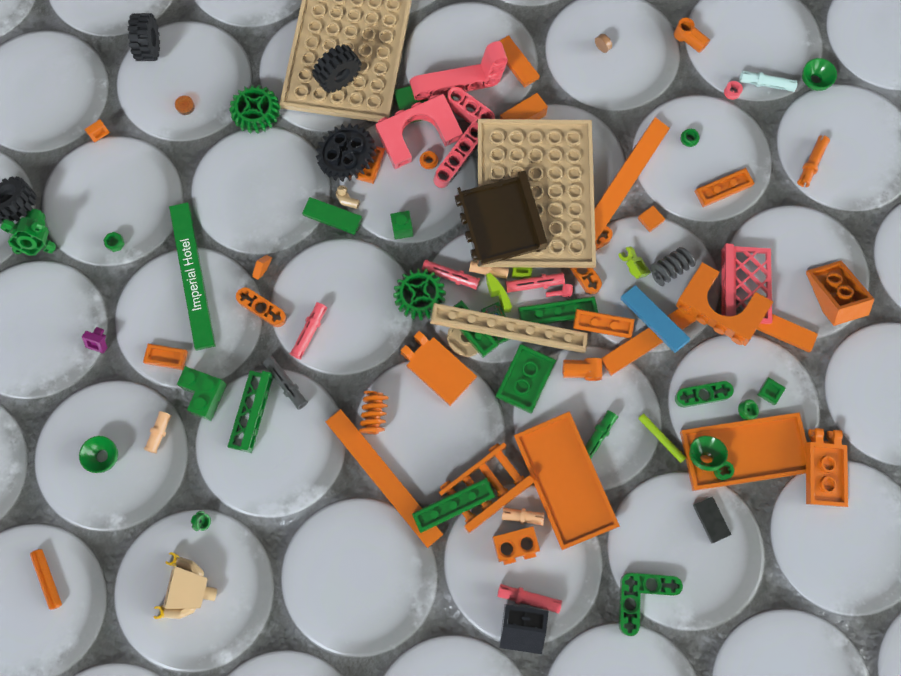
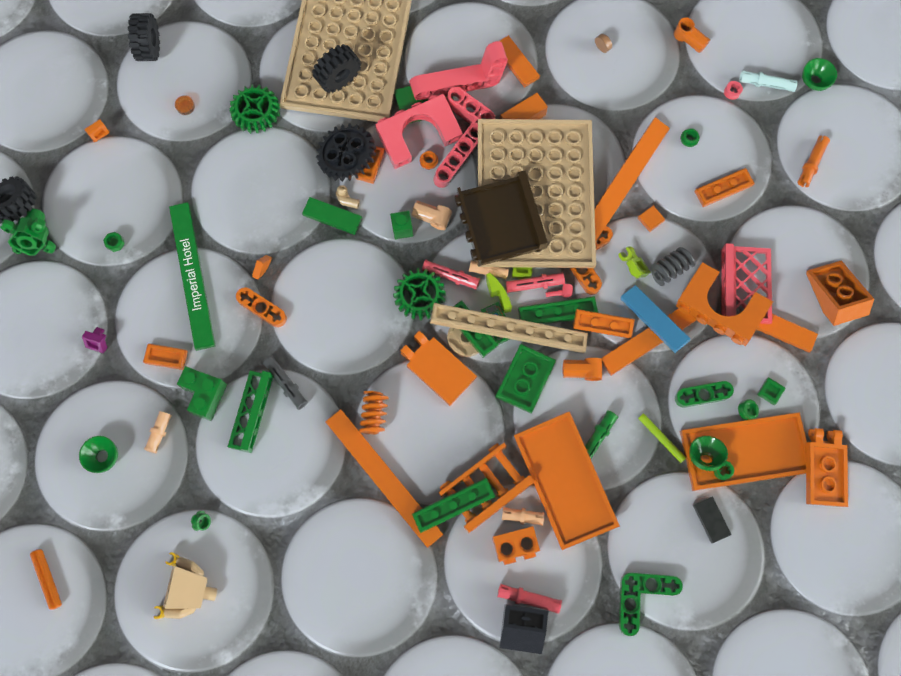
coral pin [290,302,327,360] -> none
none -> light nougat piece [412,200,452,230]

